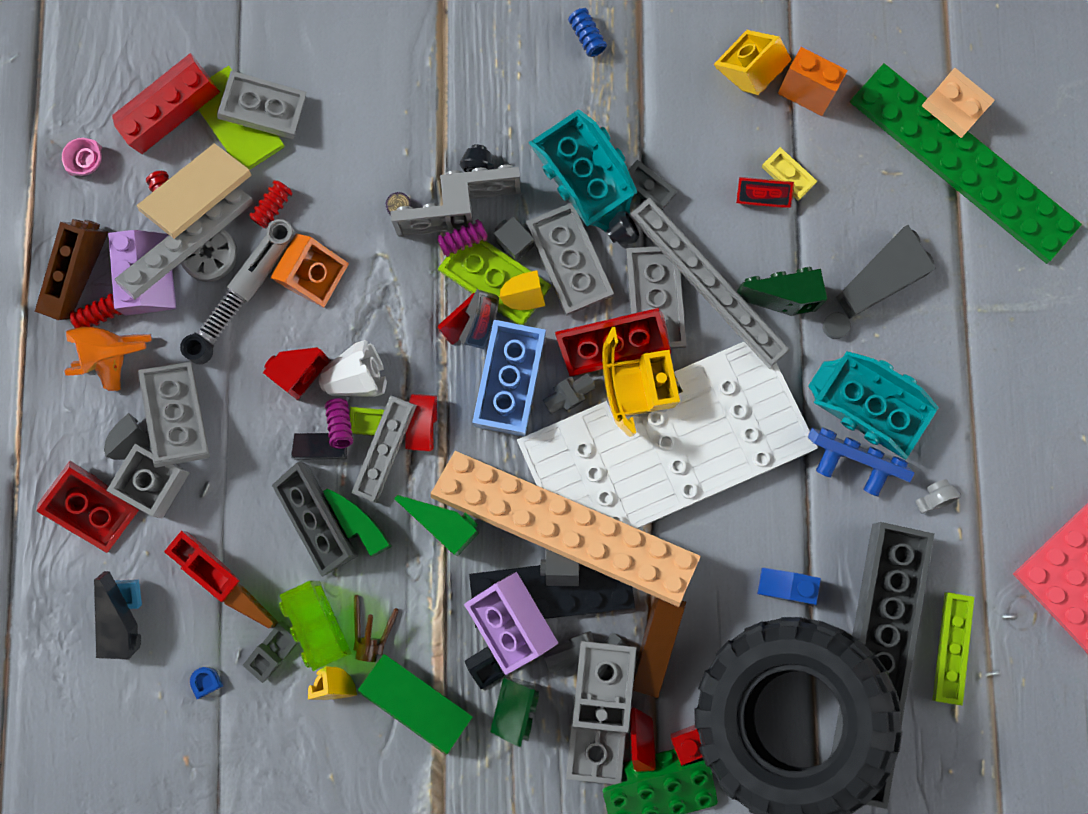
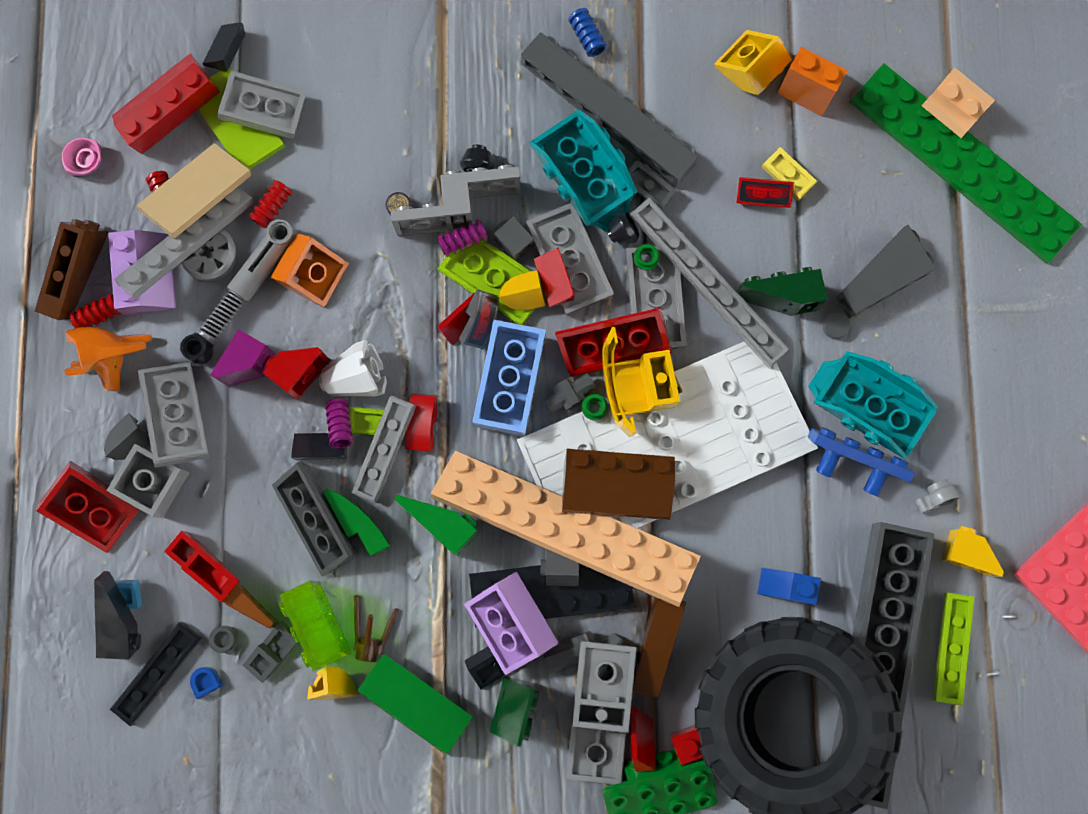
none -> black tile [110,622,202,726]
none -> black slope [202,22,245,72]
none -> dark grey tile [209,626,238,653]
none -> magenta slope [210,329,277,387]
none -> dark grey brick [521,32,698,188]
none -> slope [534,248,575,308]
none -> reddish brown slope [562,449,675,520]
none -> green plate [582,394,608,421]
none -> green plate [634,244,660,271]
none -> yellow slope [941,526,1004,577]

